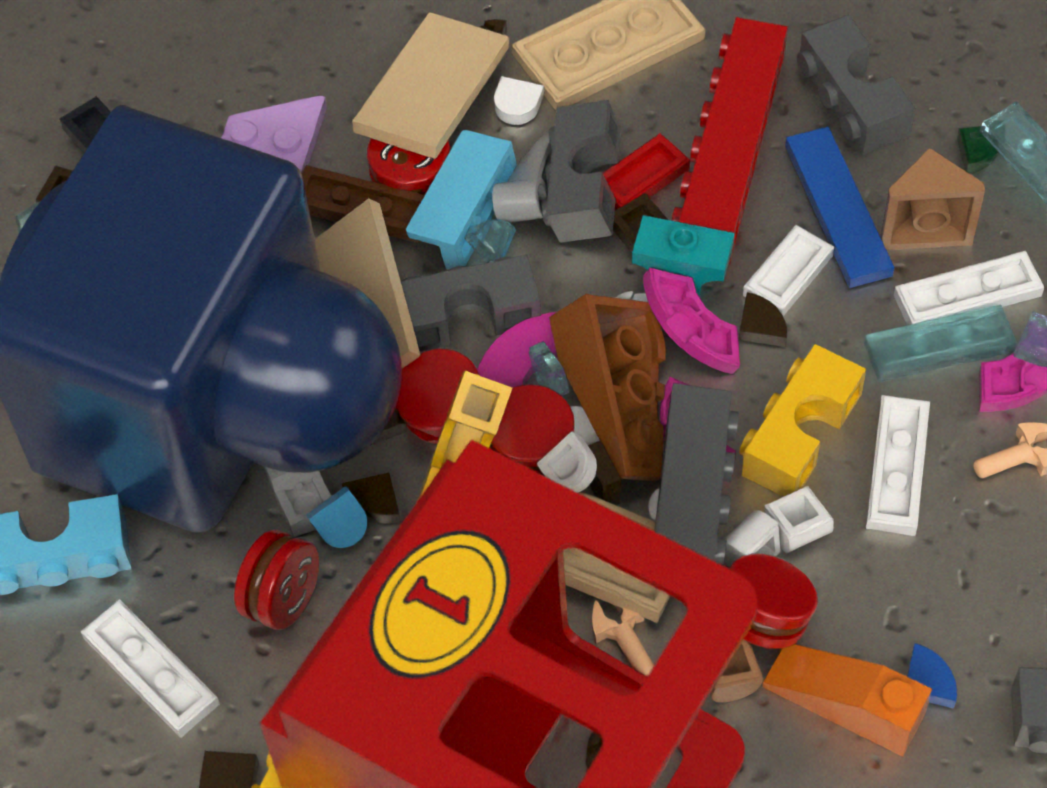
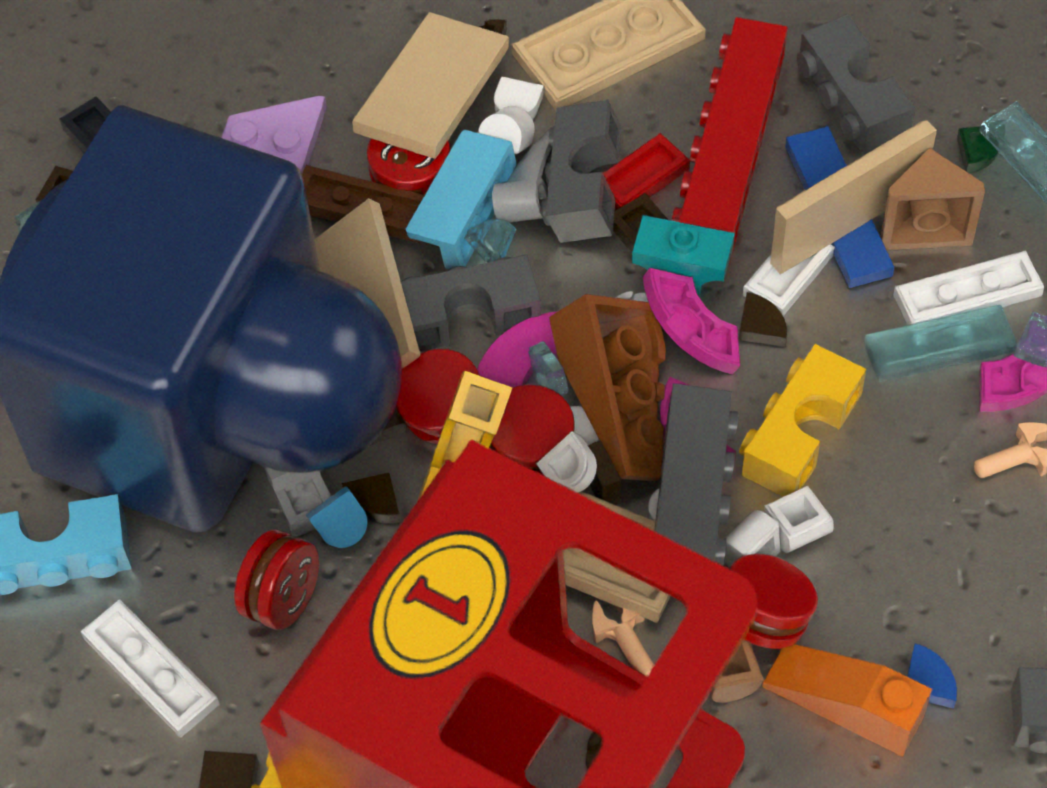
white tile [866,395,930,536] -> none
none -> white brick [478,106,534,154]
none -> tan tile [770,120,937,274]

